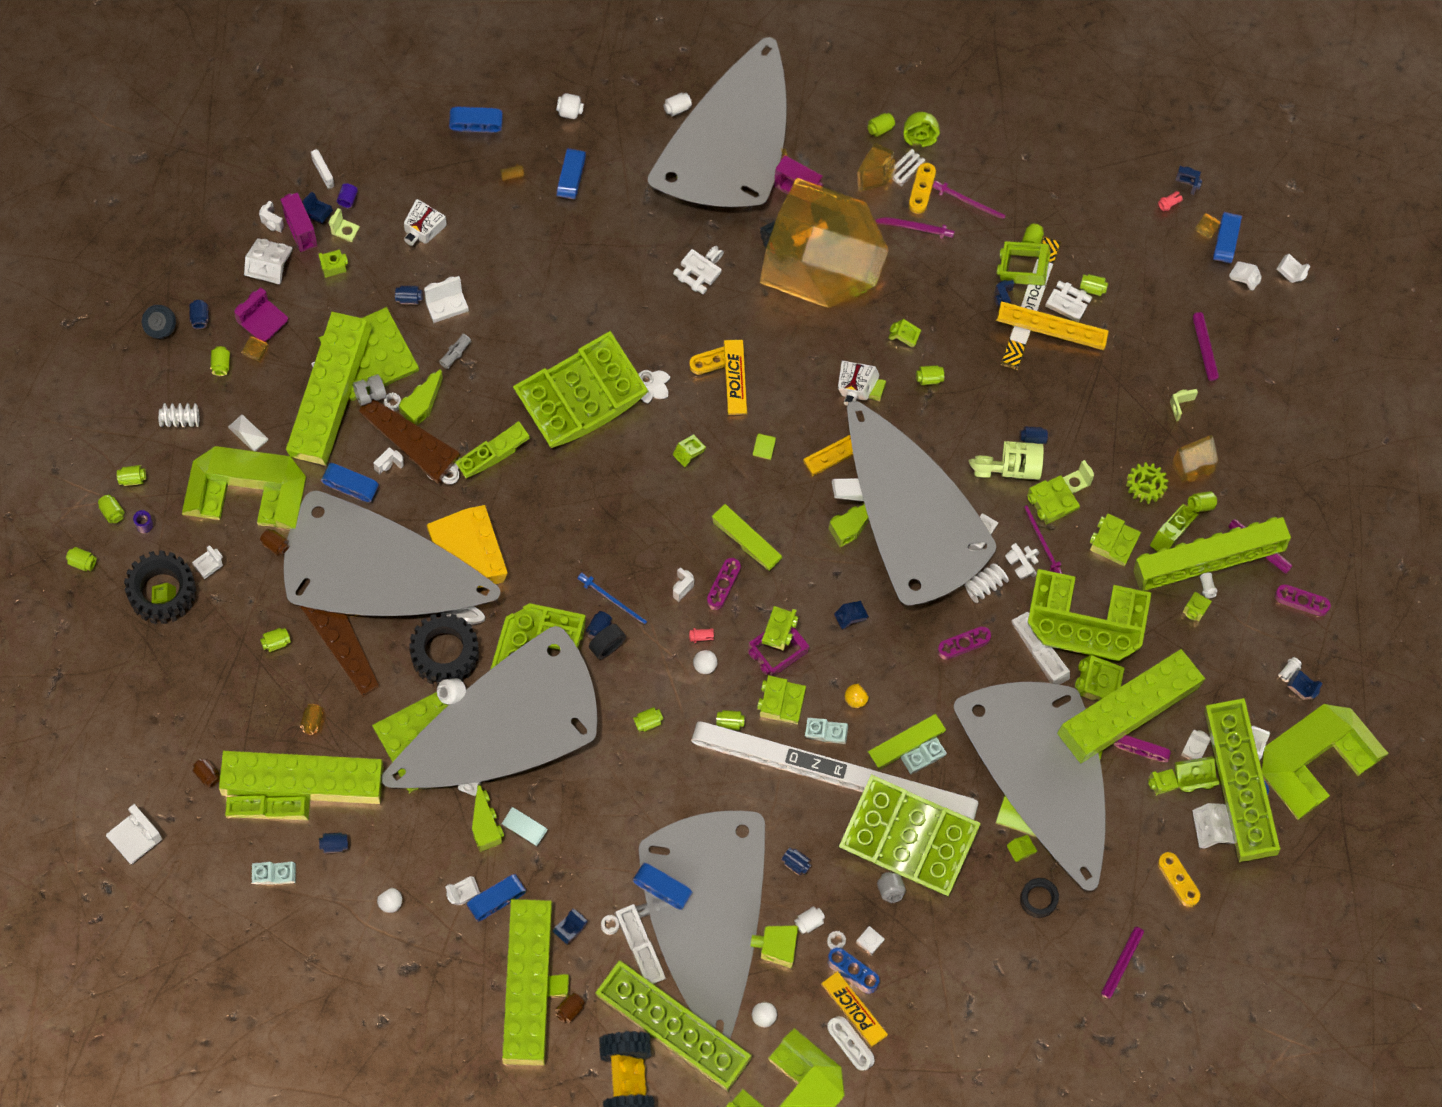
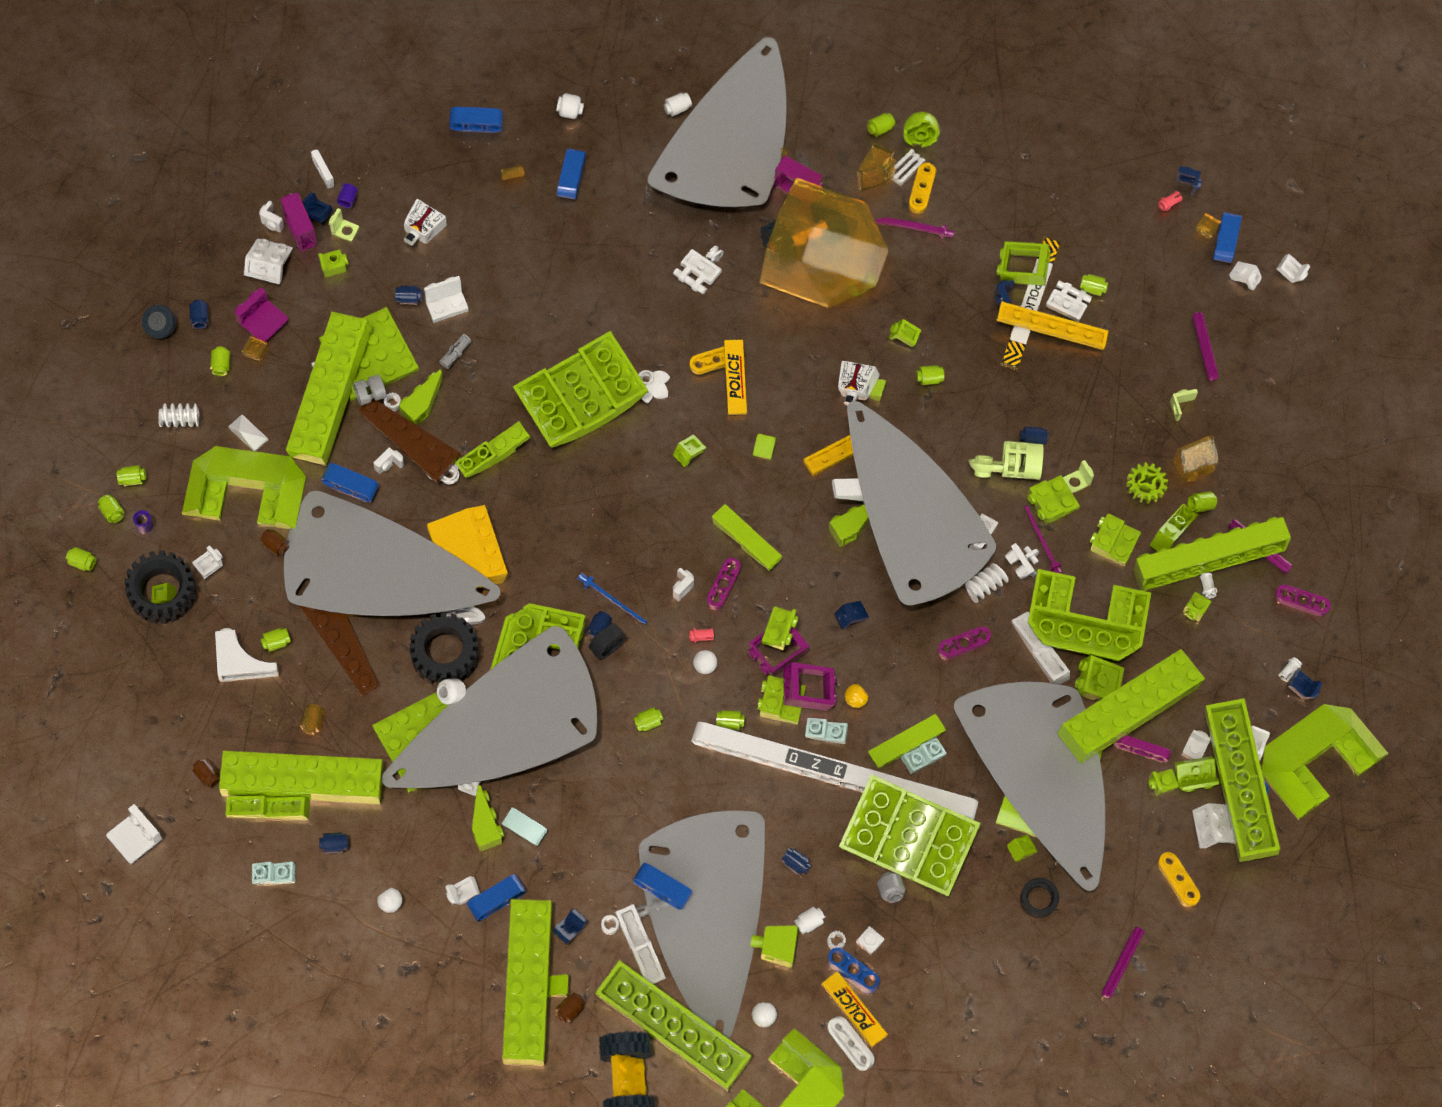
magenta sword [932,180,1005,219] -> none
lime brick [1022,224,1044,244] -> none
none -> white arch [215,628,279,682]
none -> magenta window [783,662,836,711]

